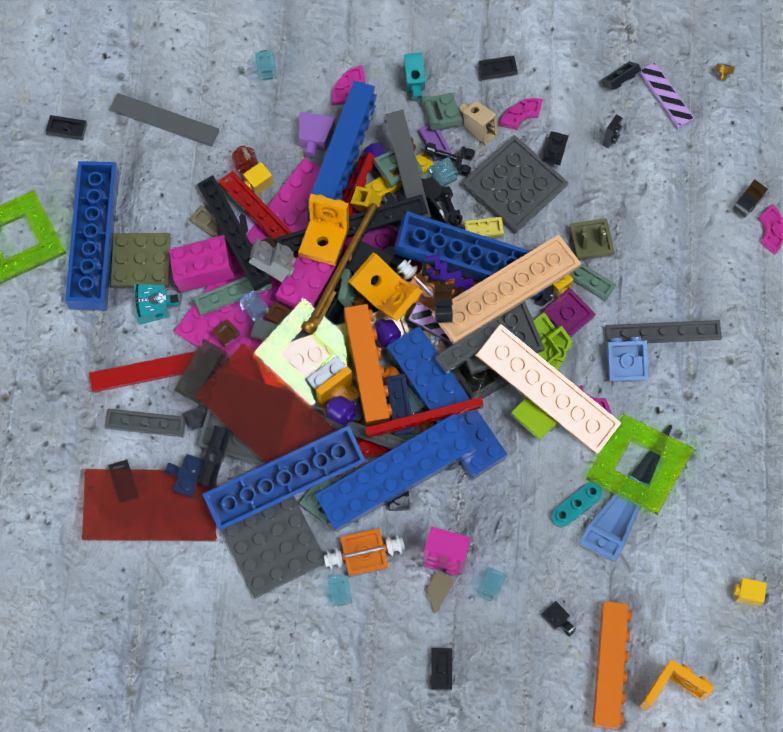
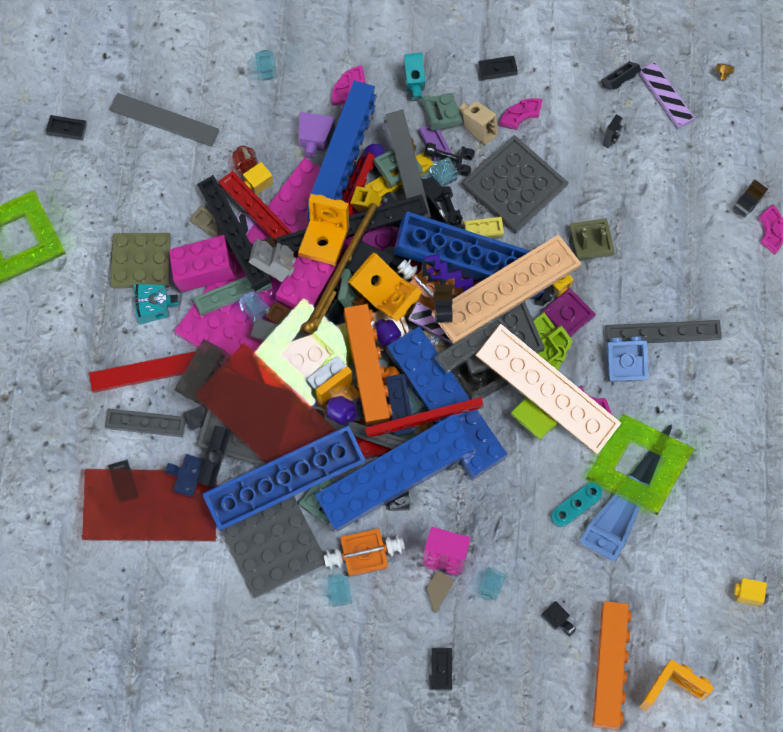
blue brick [65,161,119,310] -> none
reddish brown plate [213,319,240,347] -> none
black plate [542,131,569,165] -> none
sand green tile [569,263,616,302] -> none

